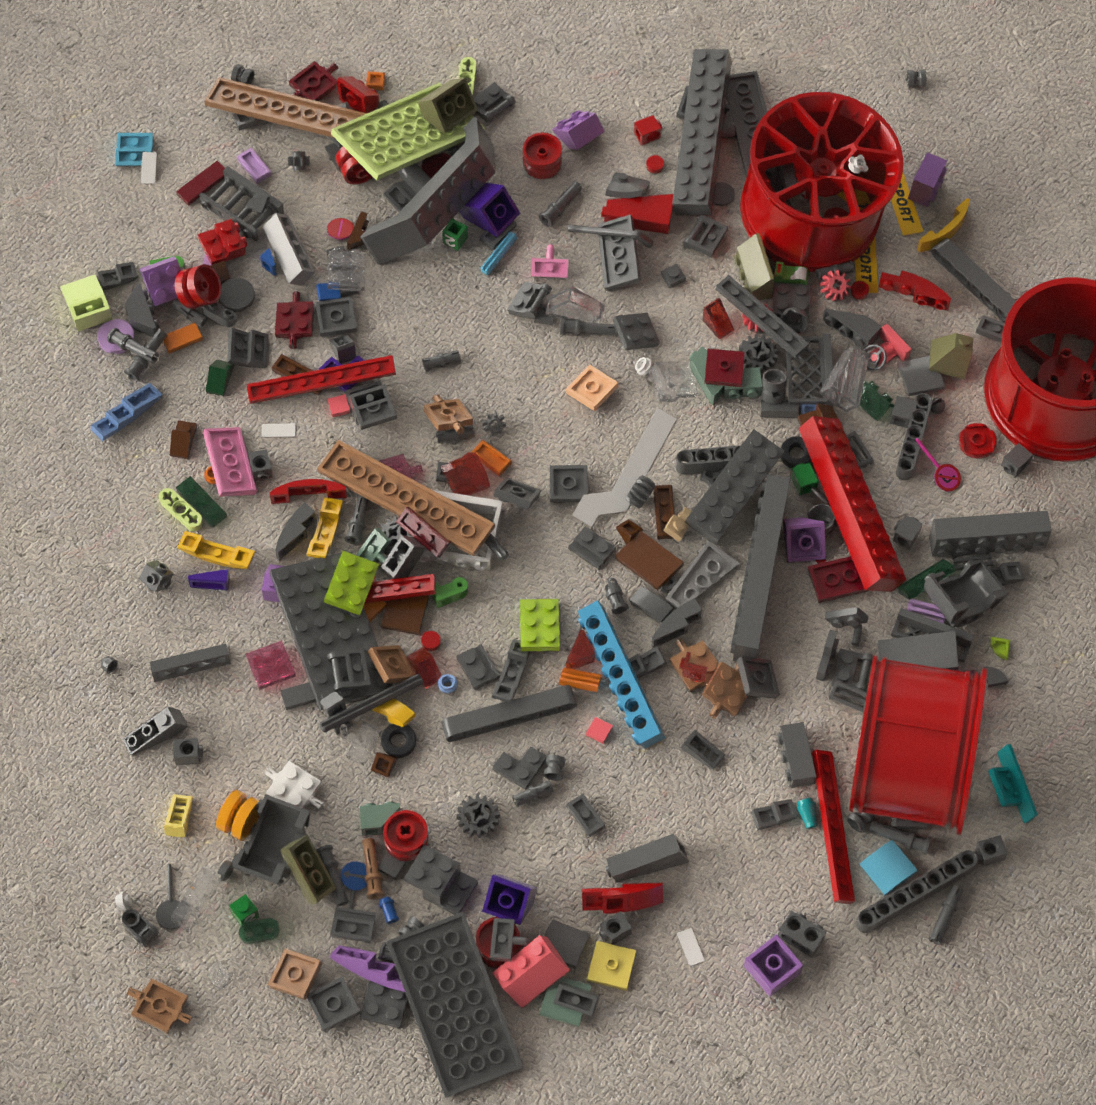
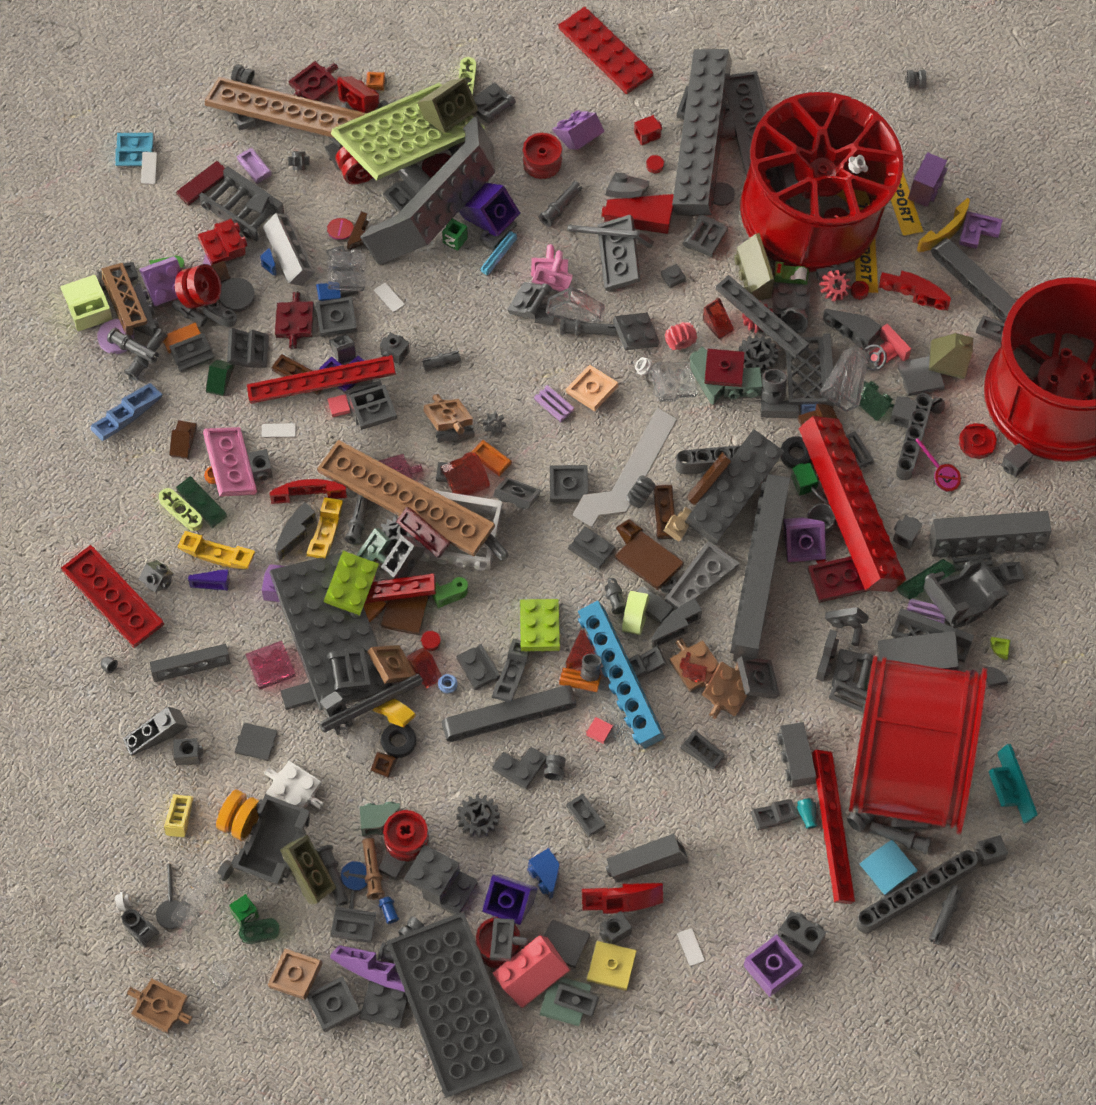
dark grey pin [512,780,554,807] -> none
none -> red plate [61,545,164,648]
none -> medium nougat fence [101,262,147,335]
none -> dark grey plate [169,333,214,372]
none -> dark grey piece [235,723,277,761]
none -> white sticker [374,283,405,312]
none -> dark grey brick [380,332,410,365]
none -> blue slope [527,848,560,899]
none -> bright pink plate [532,251,573,294]
none -> lavender tile [534,385,574,422]
none -> red plate [558,6,653,95]
none -> dark grey wheel [580,654,602,681]
none -> yellowish green slope [622,591,650,635]
none -> coral gear [665,322,697,350]
none -> reddish brown tile [687,452,731,505]
none -> medium lavender plate [959,211,1003,249]

